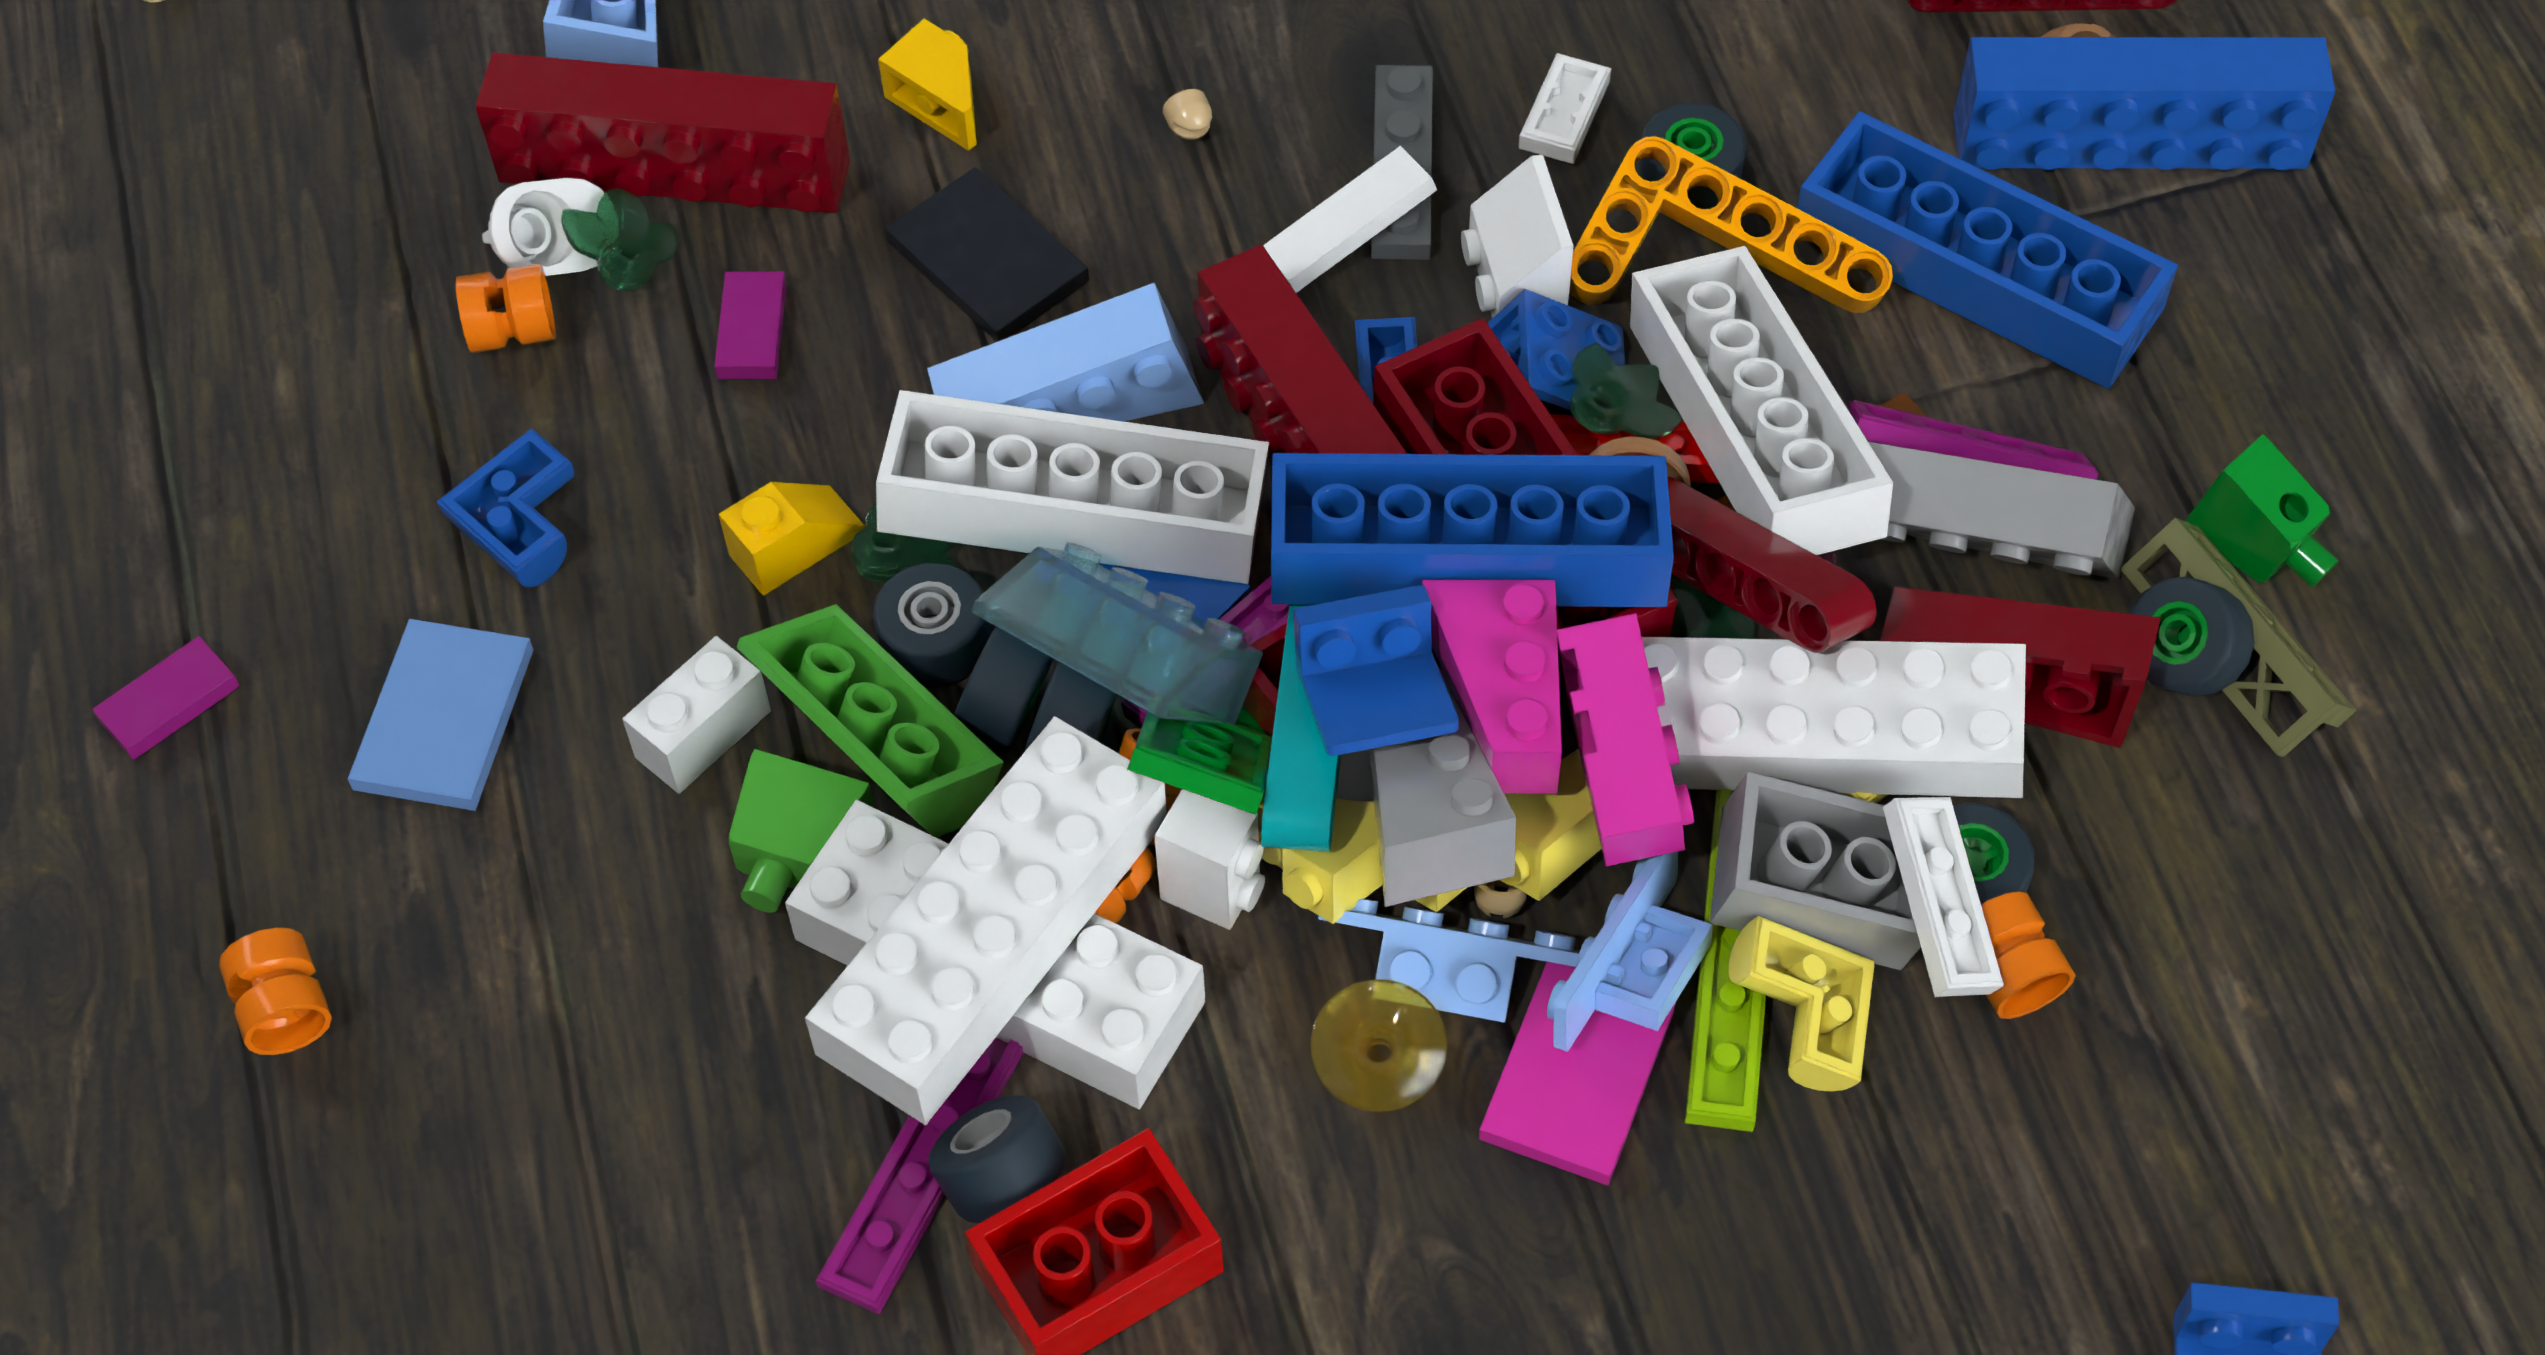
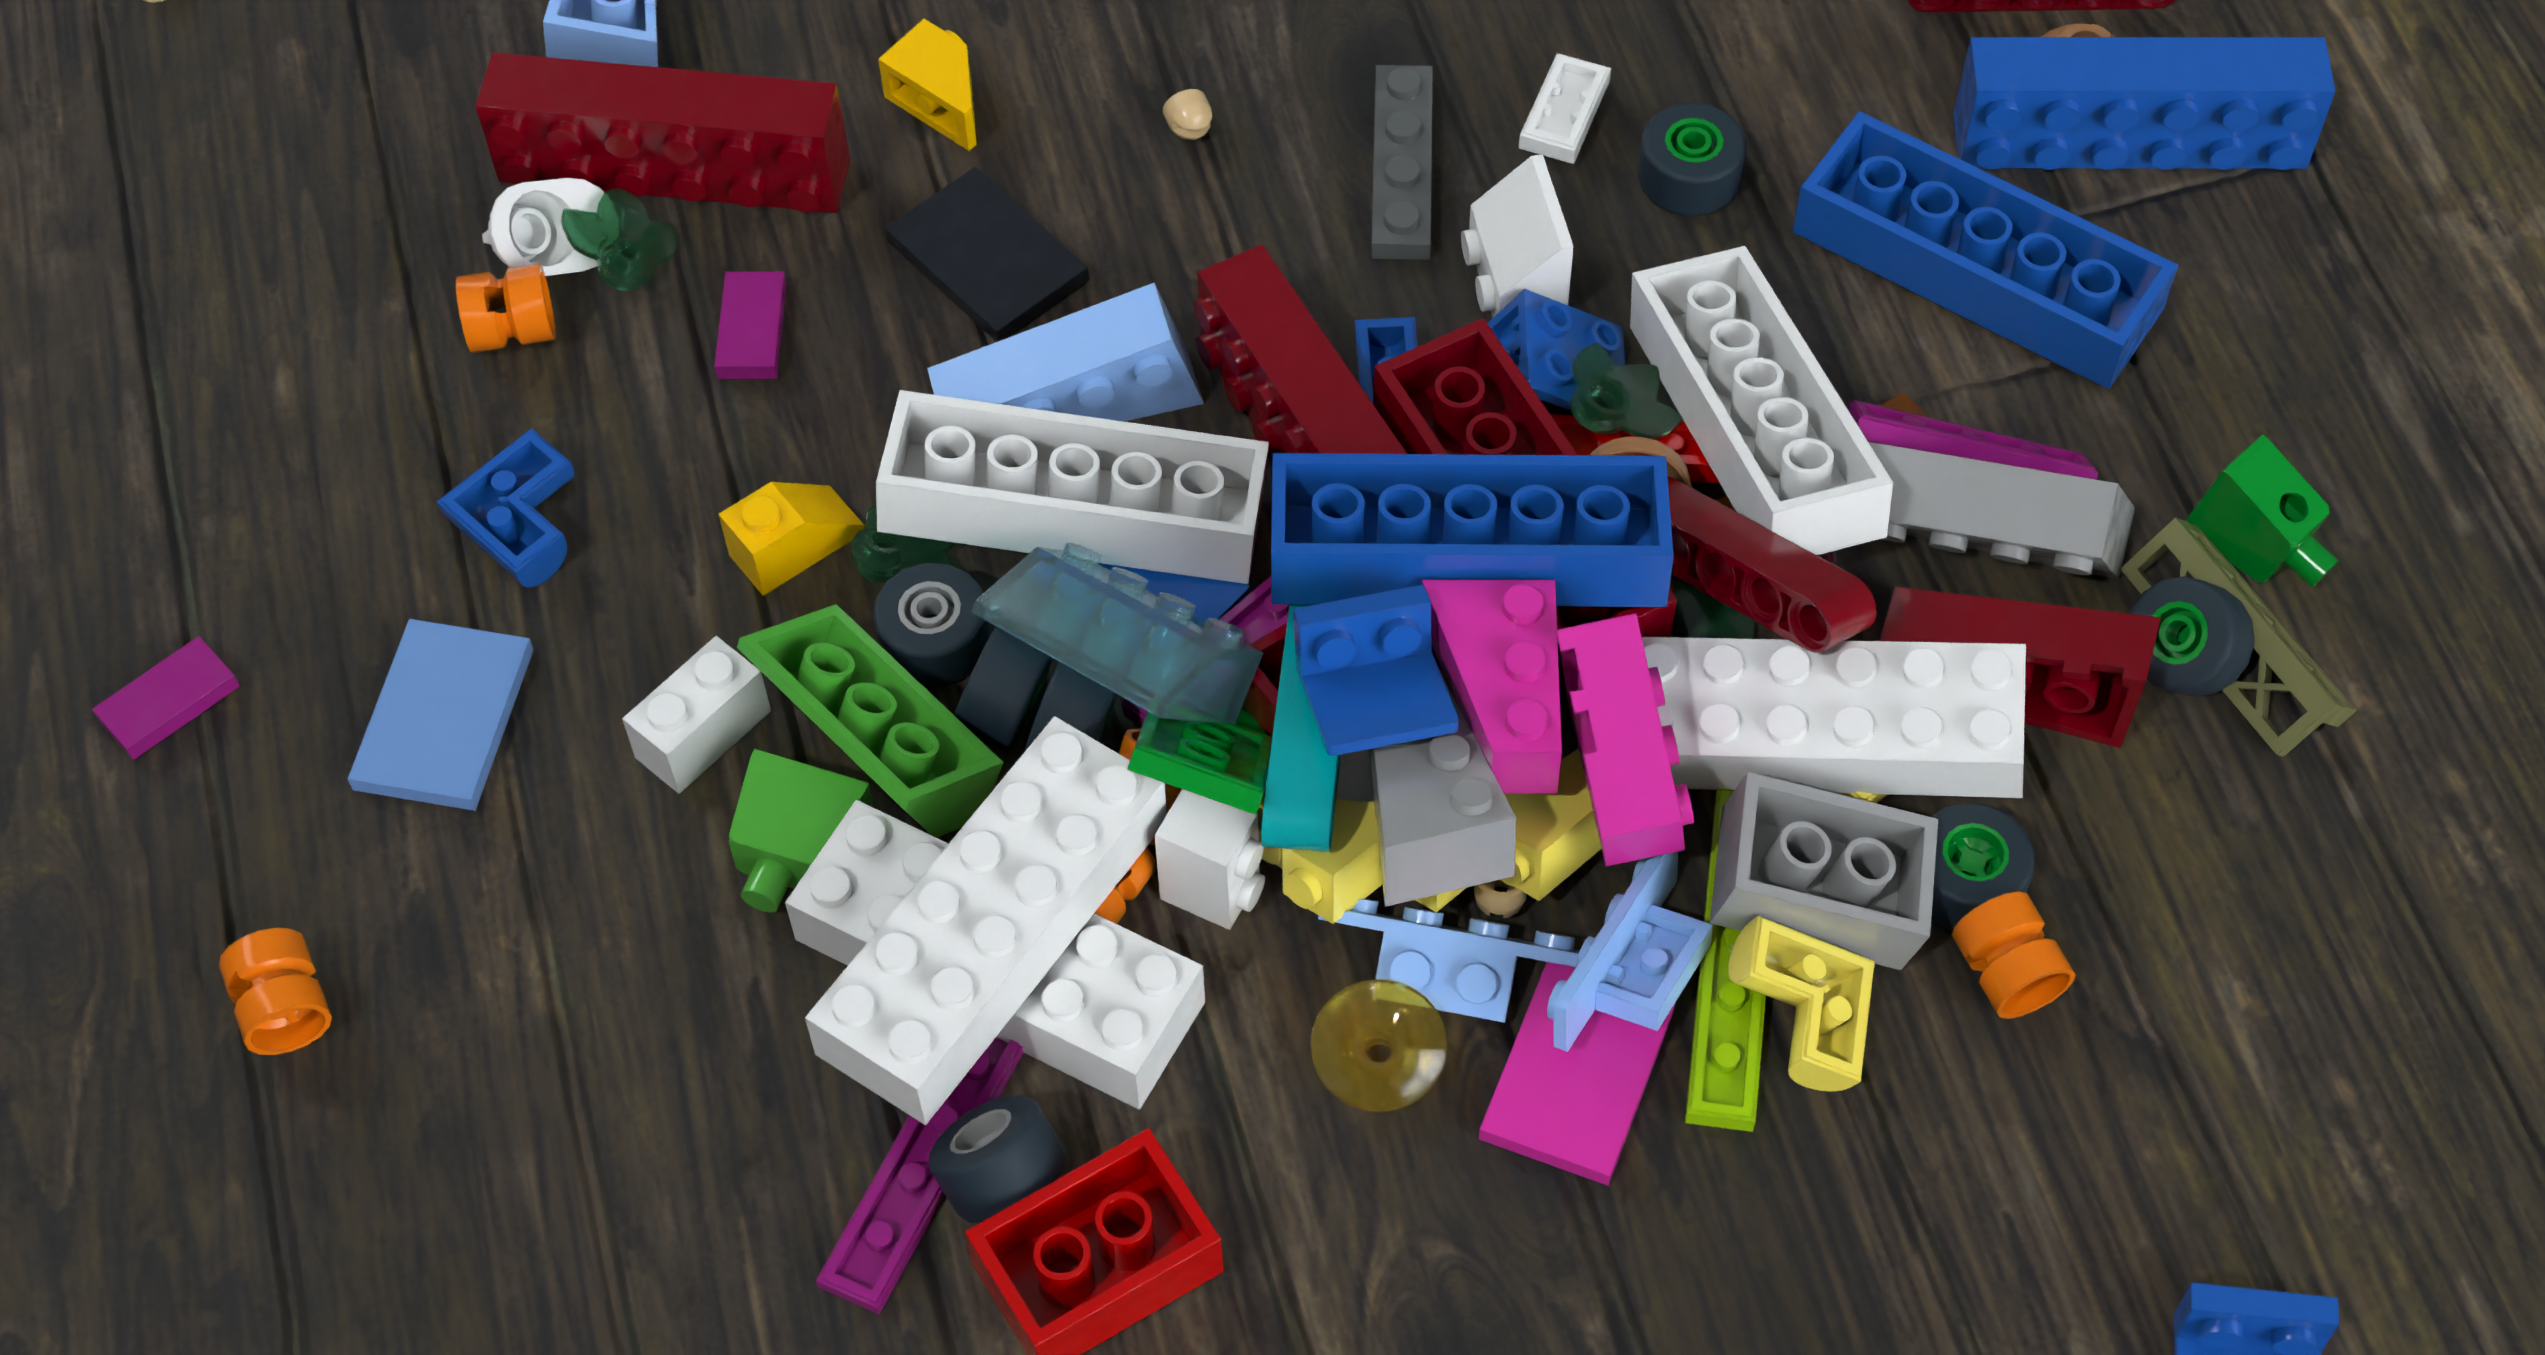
white tile [1263,146,1437,293] -> none
light orange beam [1569,136,1893,313] -> none
white tile [1882,797,2004,997] -> none

